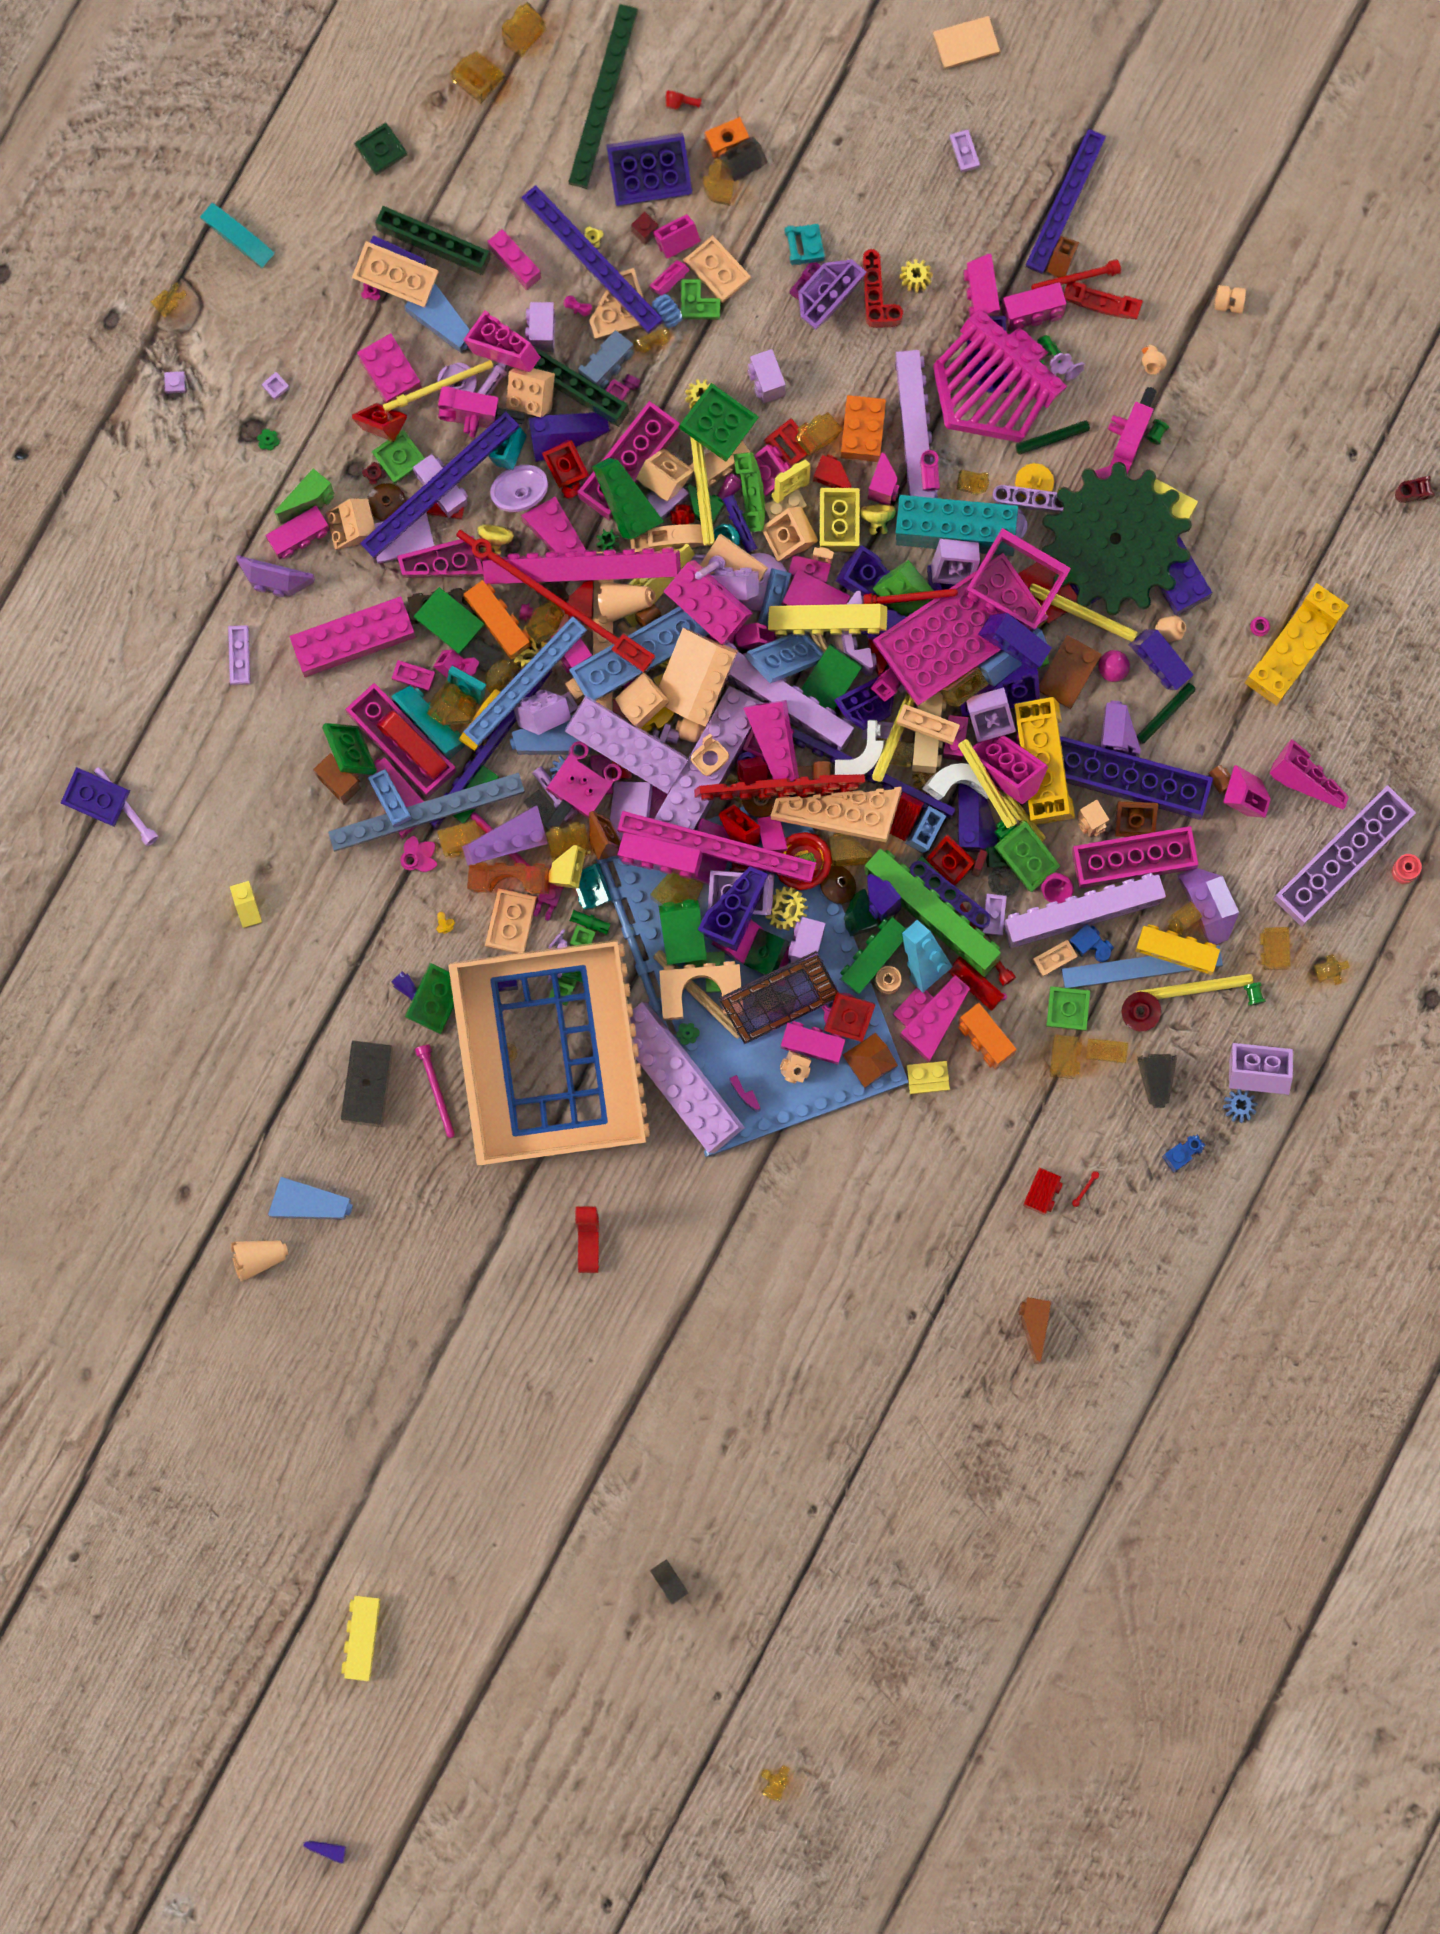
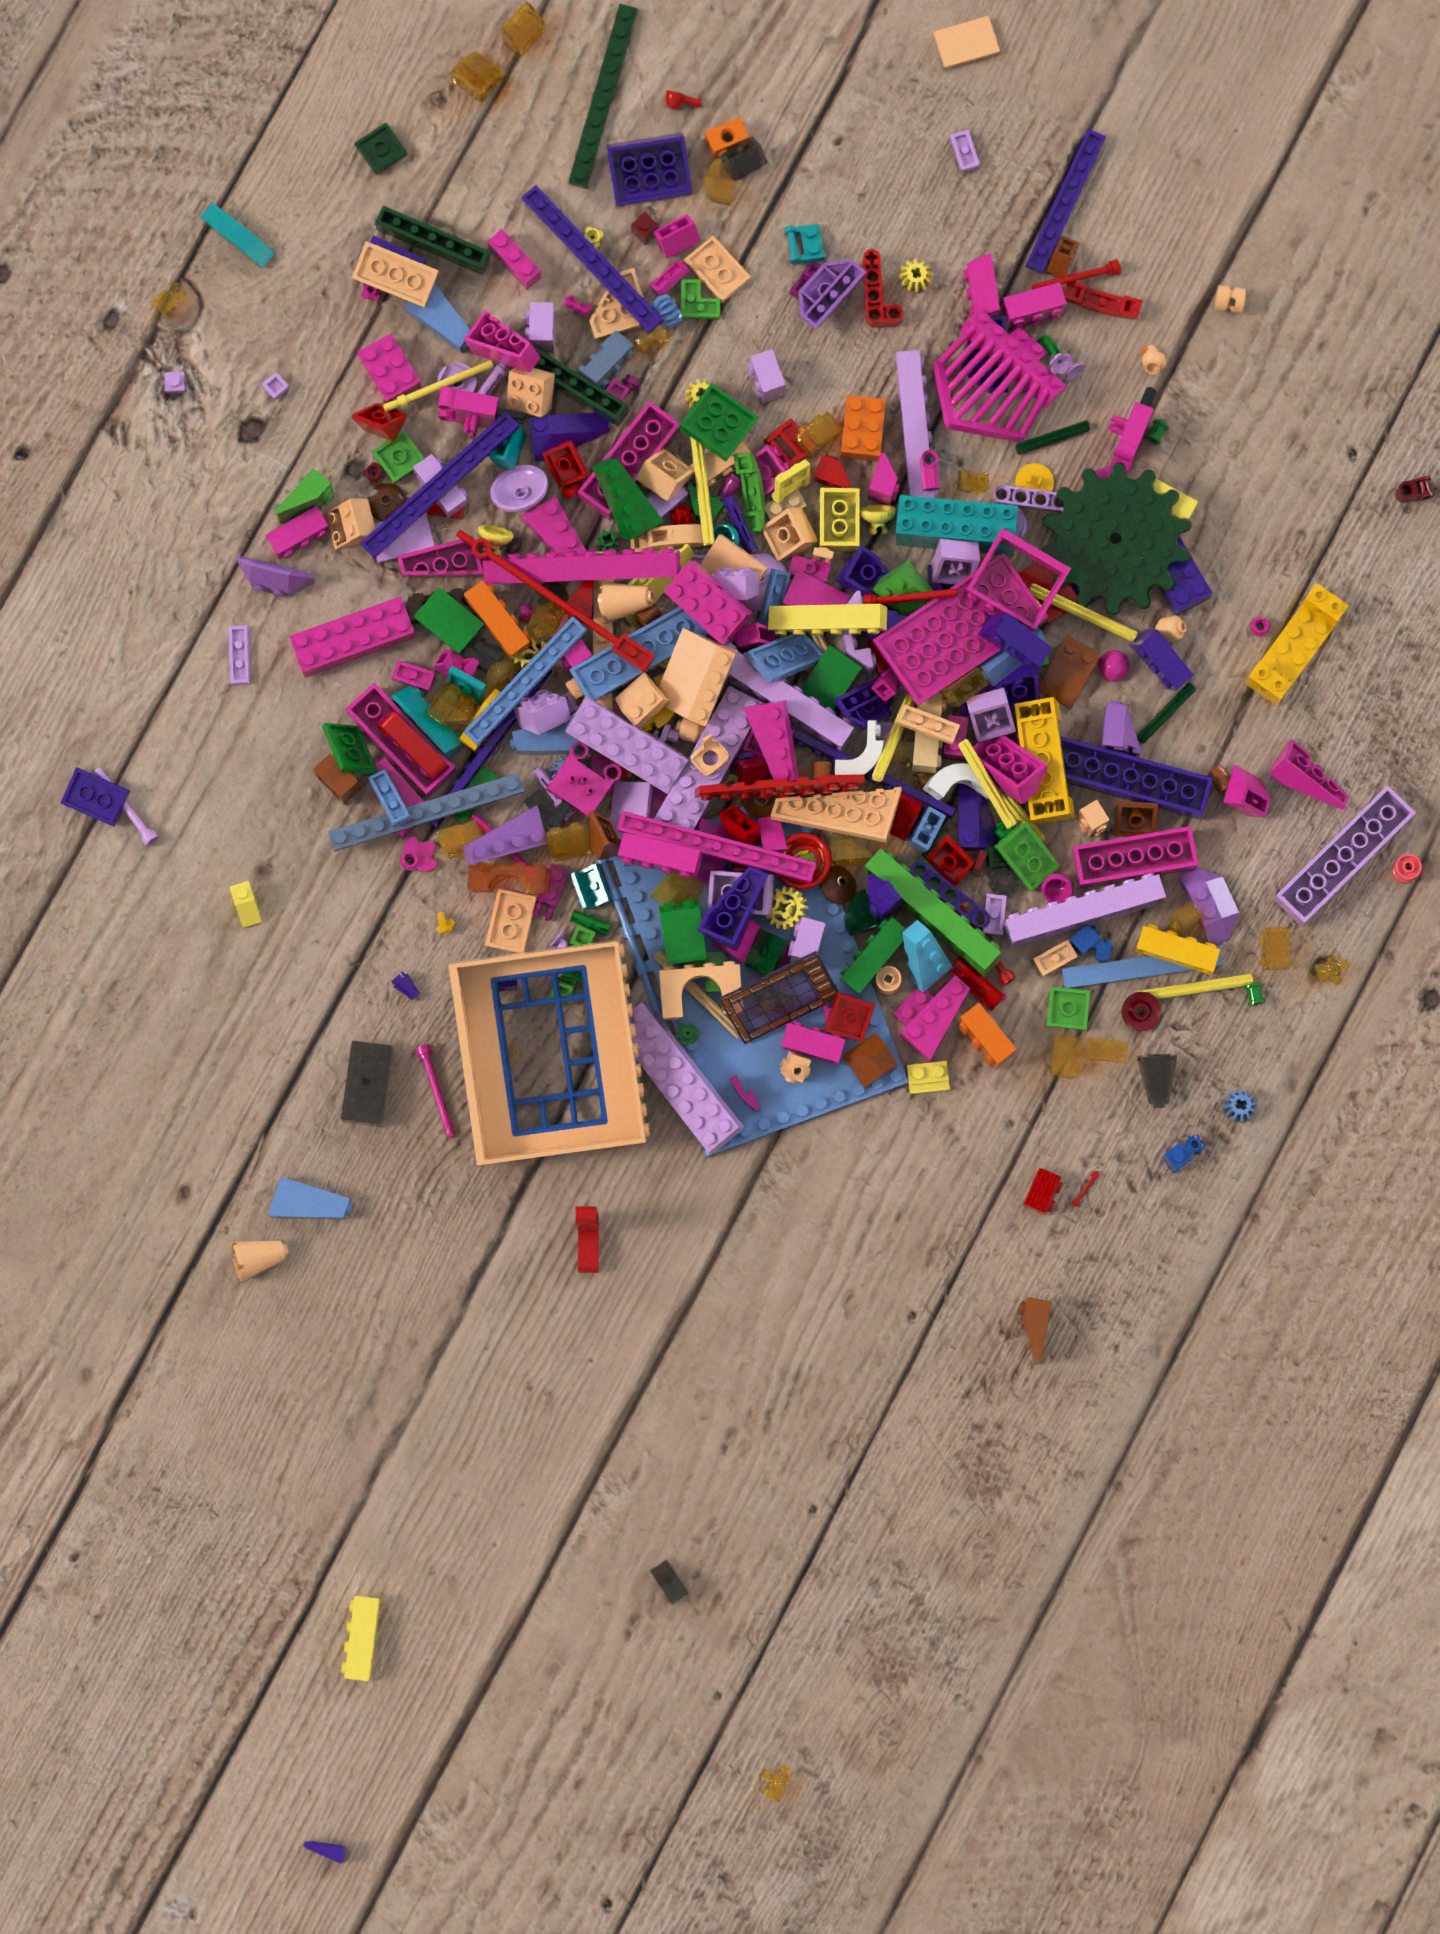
green plant [257,429,280,451] -> none
green tile [404,963,454,1034] -> none
light yellow slope [549,845,586,889] -> none
lavender piece [695,556,726,580] -> none
lavender brick [1229,1043,1293,1095] -> none

